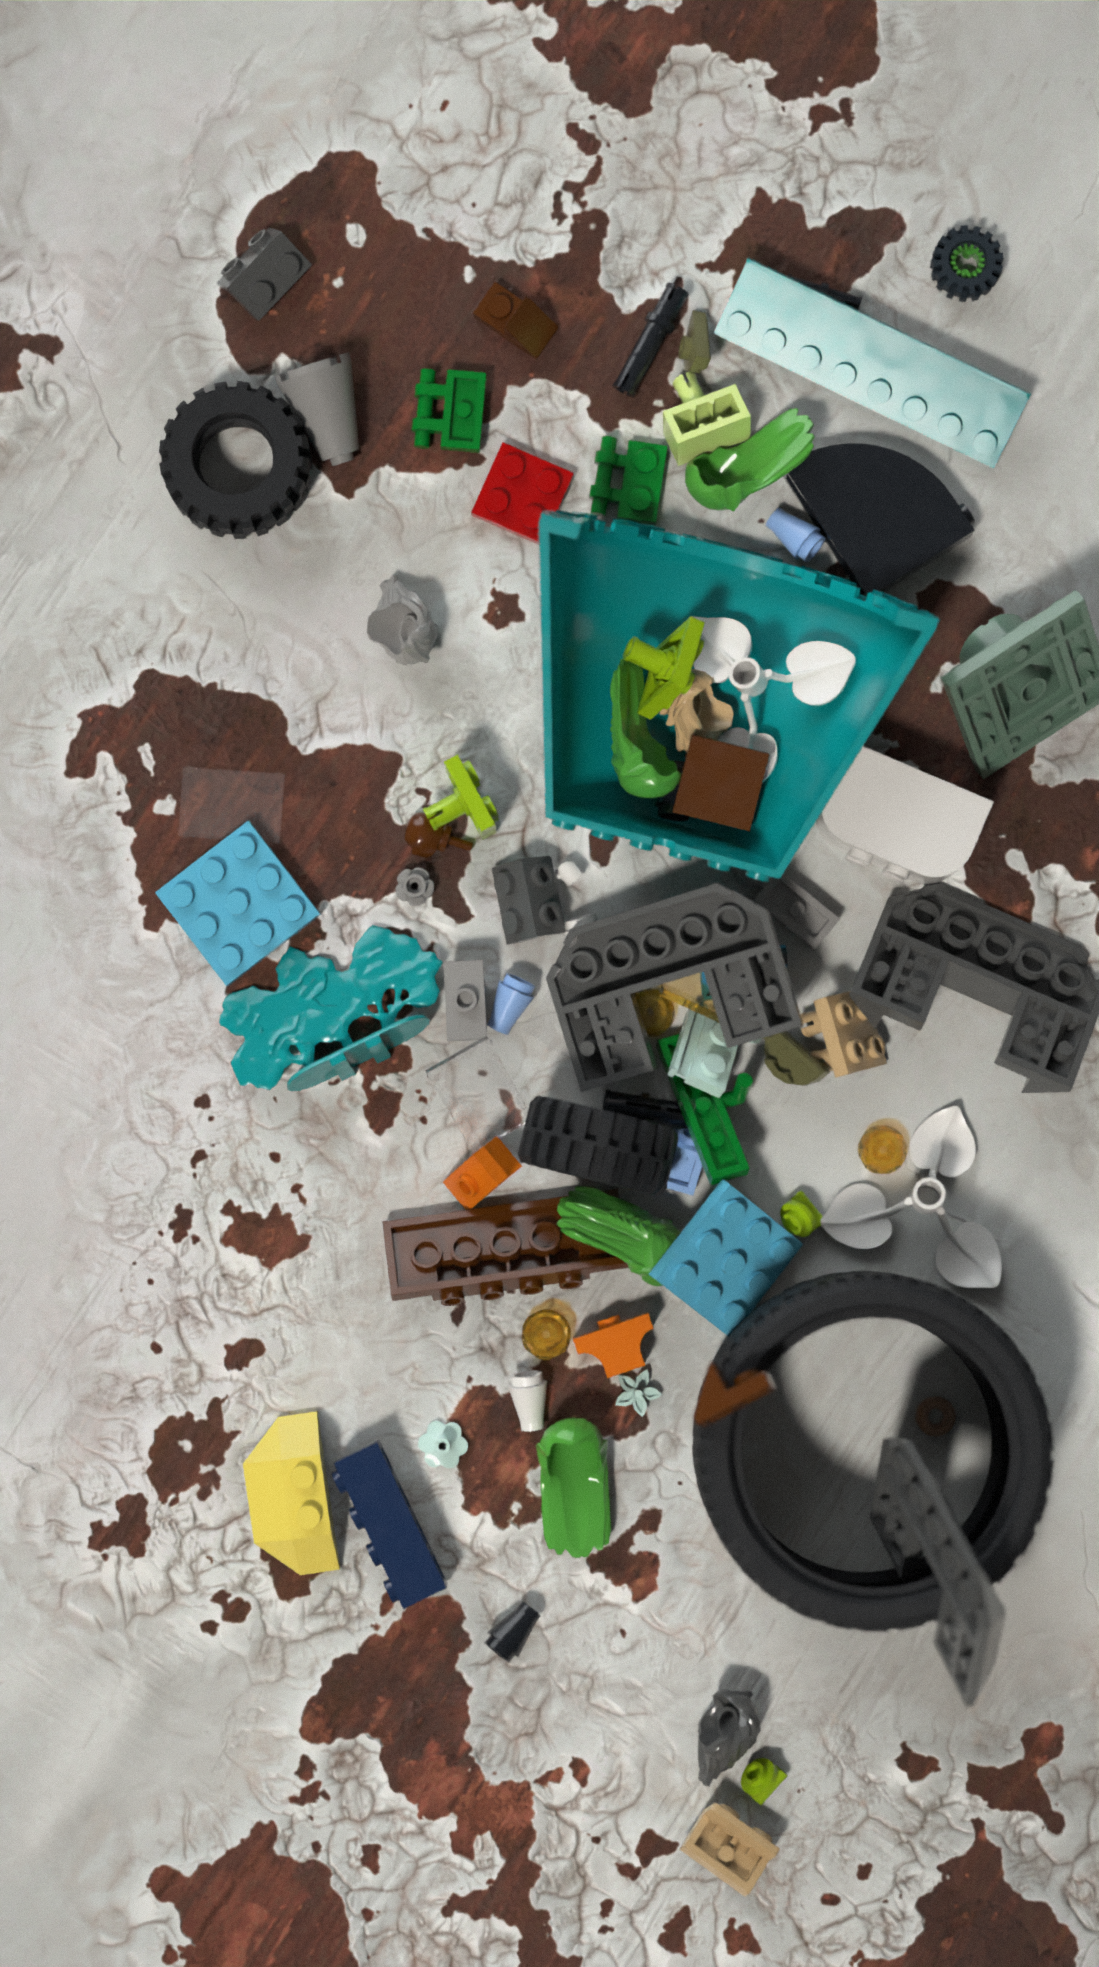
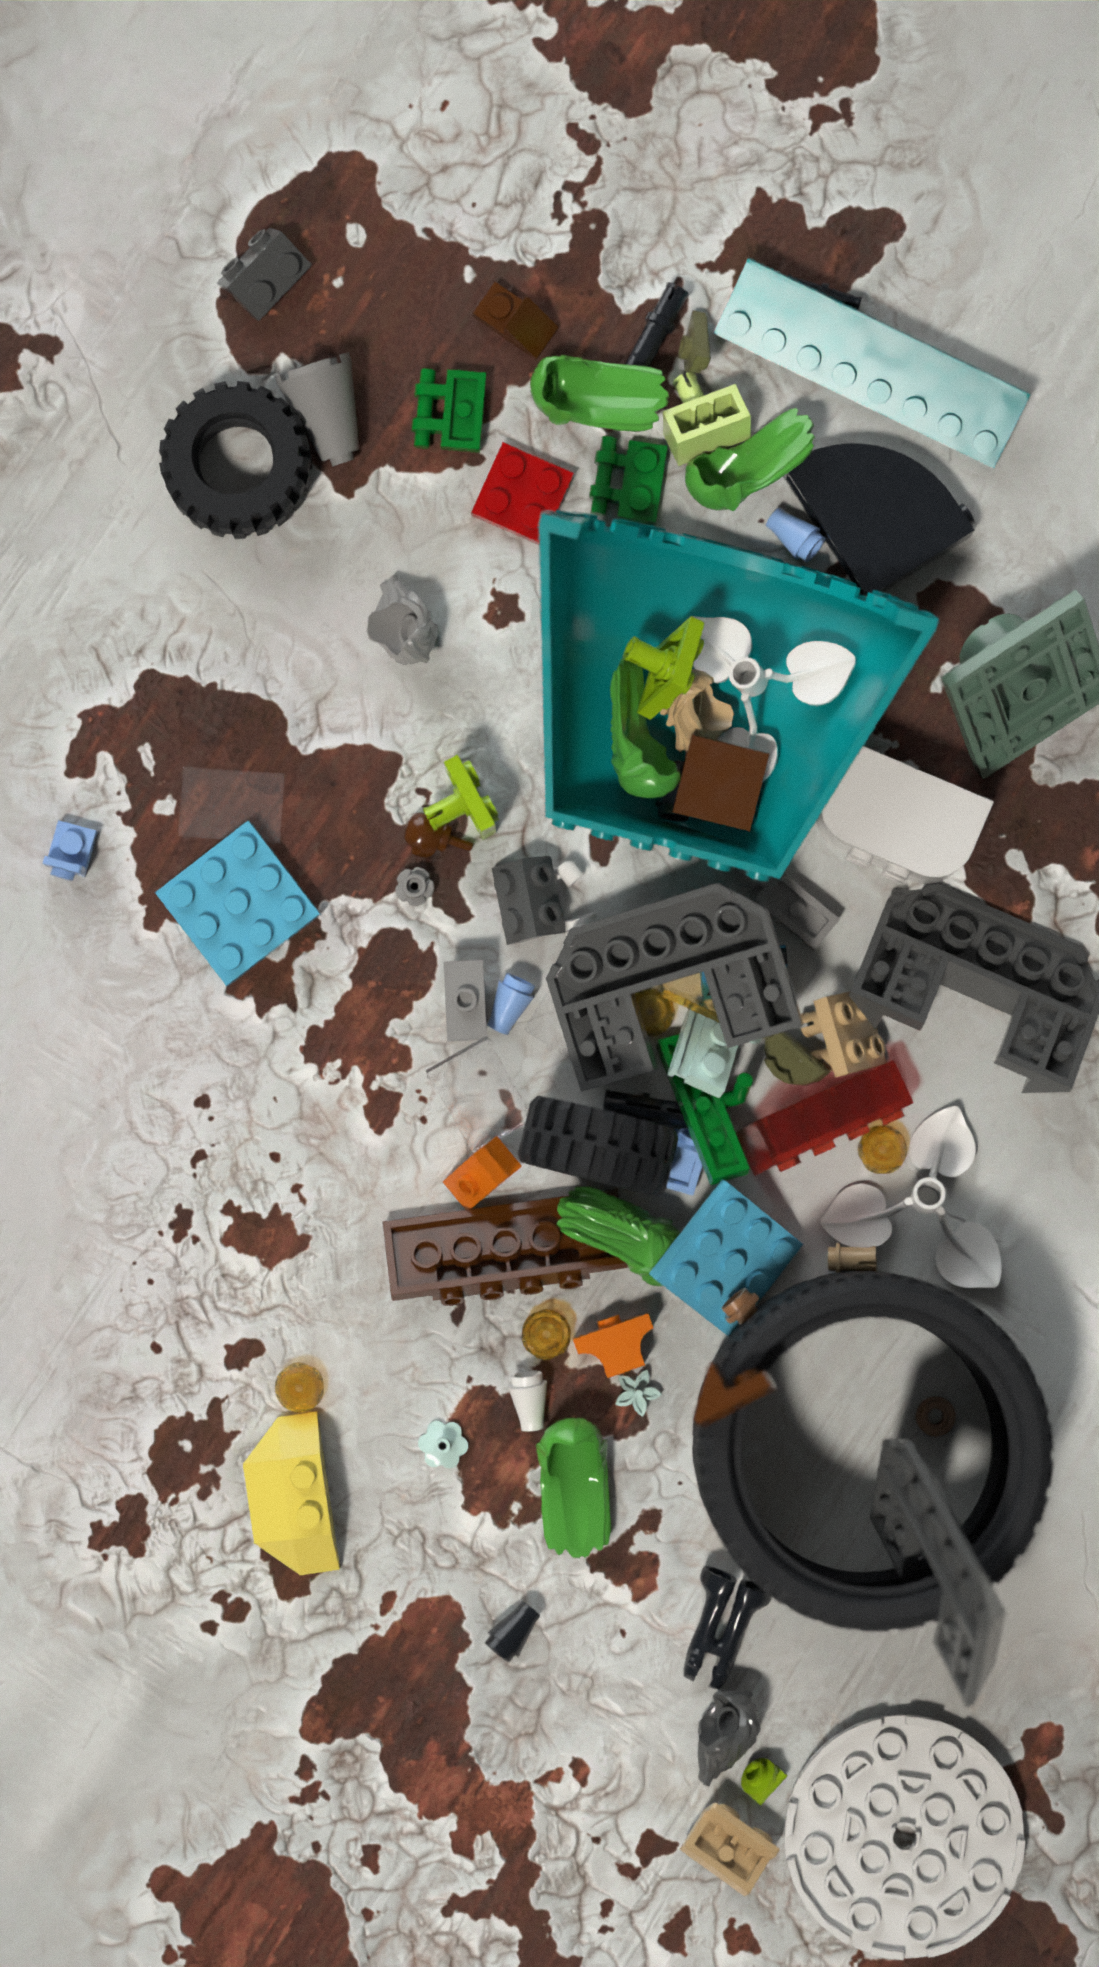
teal plant [219,925,443,1092] -> none
dark blue brick [331,1440,448,1609] -> none
lime plate [780,1190,823,1237] -> none
black bush [930,225,1004,302] -> none
none -> light blue bracket [43,820,98,881]
none -> clear yellow plate [275,1362,324,1413]
none -> bright green hair [530,354,669,432]
none -> black piece [683,1566,772,1690]
none -> medium nougat plate [721,1288,759,1324]
none -> clear red wedge [736,1060,914,1176]
none -> white plate [784,1714,1025,1960]
none -> tan pin [828,1243,877,1273]

